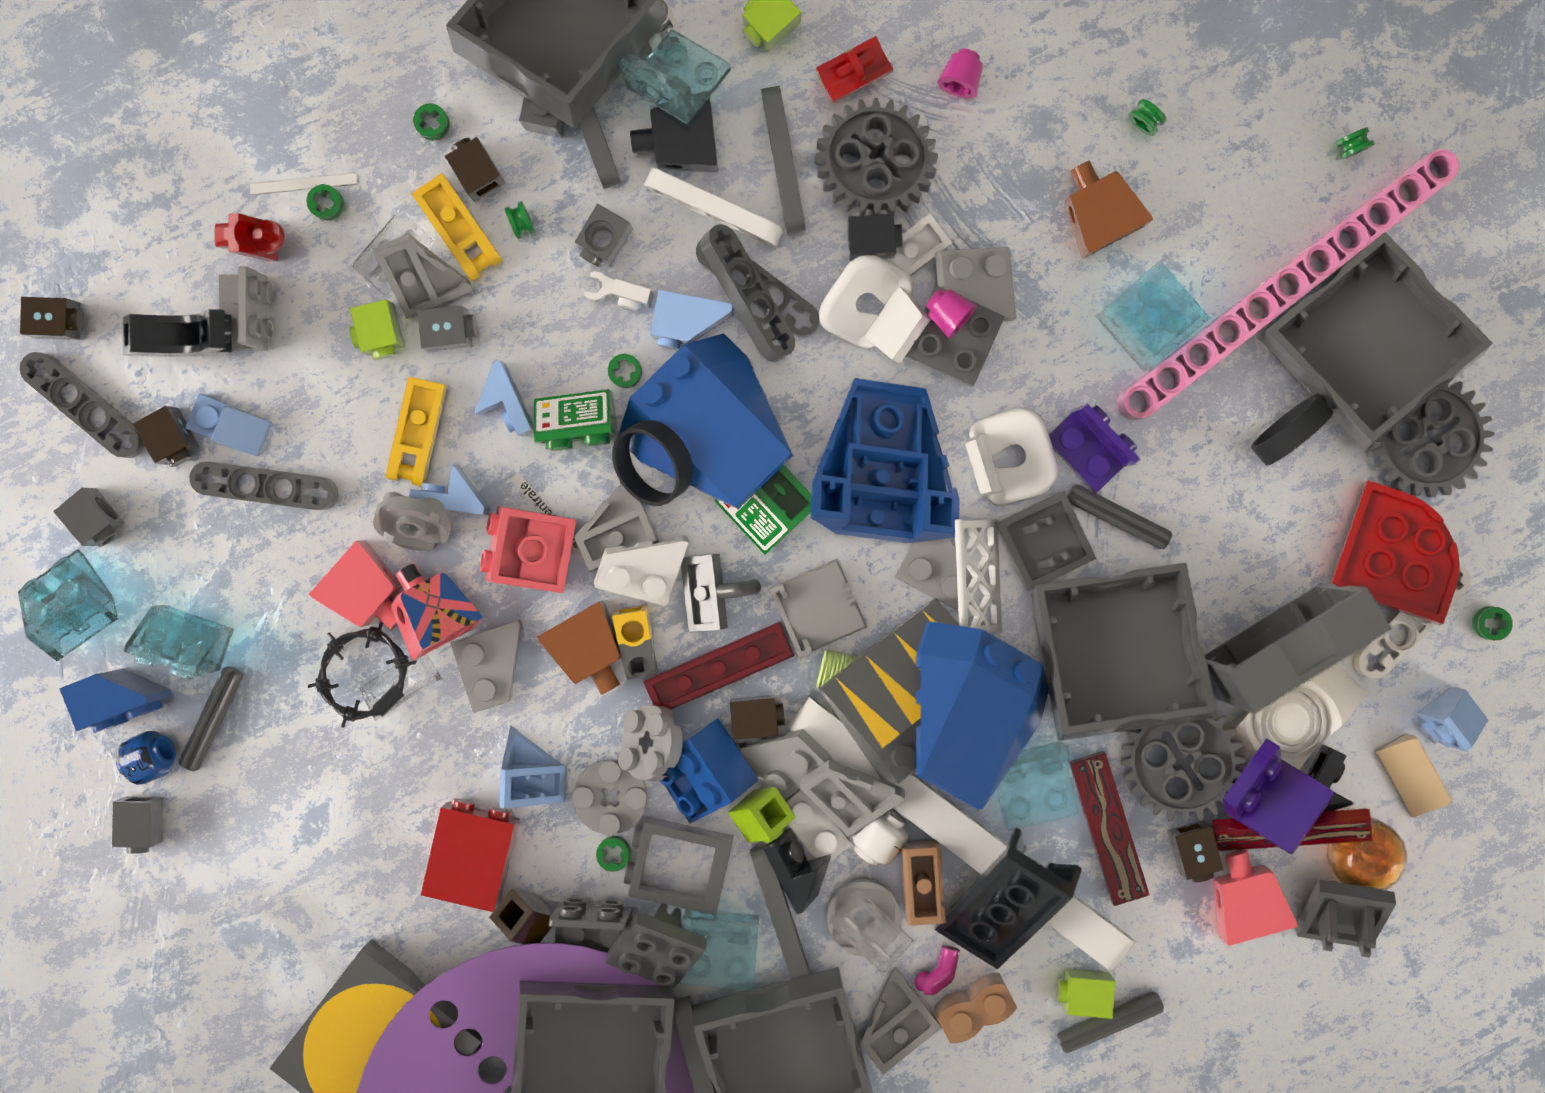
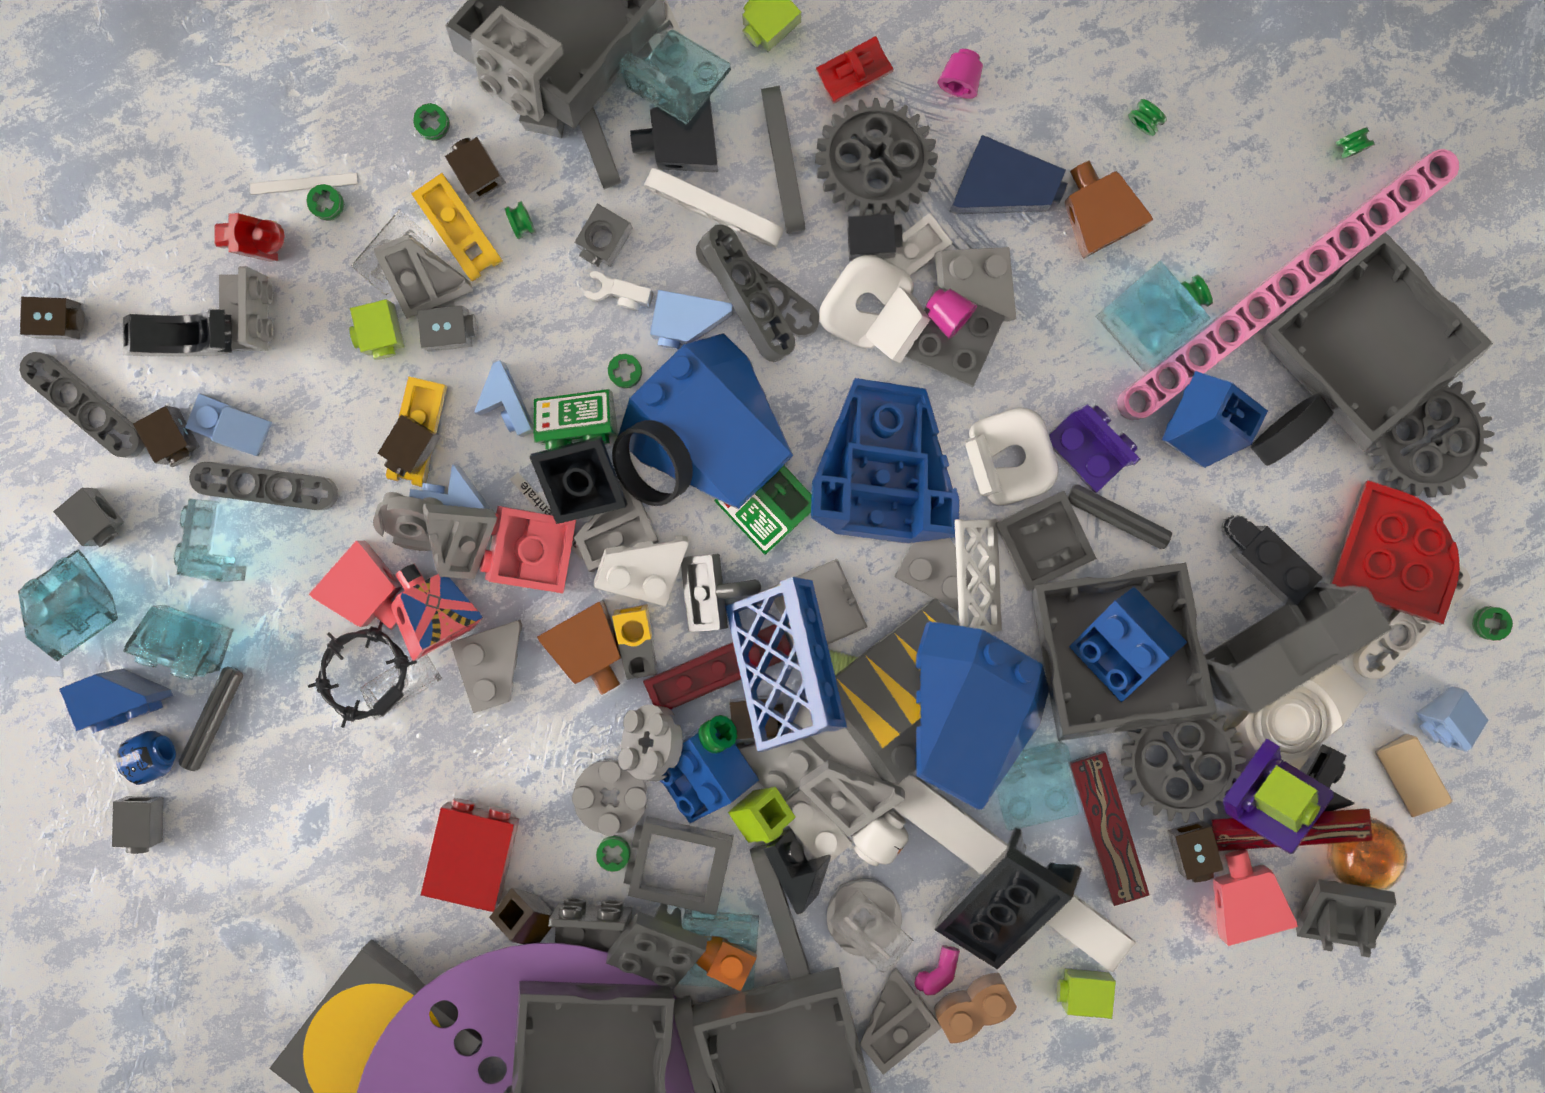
light blue slope [500,725,566,808] -> none
medium nougat brick [901,840,945,925] -> none
dark grey axle [1057,992,1165,1053] -> none
none -> clear light blue bracket [174,499,247,582]
none -> dark brown brick [377,415,441,477]
none -> light grey wing [423,503,497,579]
none -> light grey bracket [470,6,563,122]
none -> black slope [529,436,628,524]
none -> orange plate [696,934,757,991]
none -> green bush [699,715,737,754]
none -> fence [725,577,847,752]
none -> dark blue slope [949,135,1068,214]
none -> blue slope [1069,587,1187,702]
none -> blue slope [1162,371,1268,468]
none -> green bush [1179,274,1213,313]
none -> black hinge [1221,515,1323,606]
none -> lime brick [1255,765,1320,833]

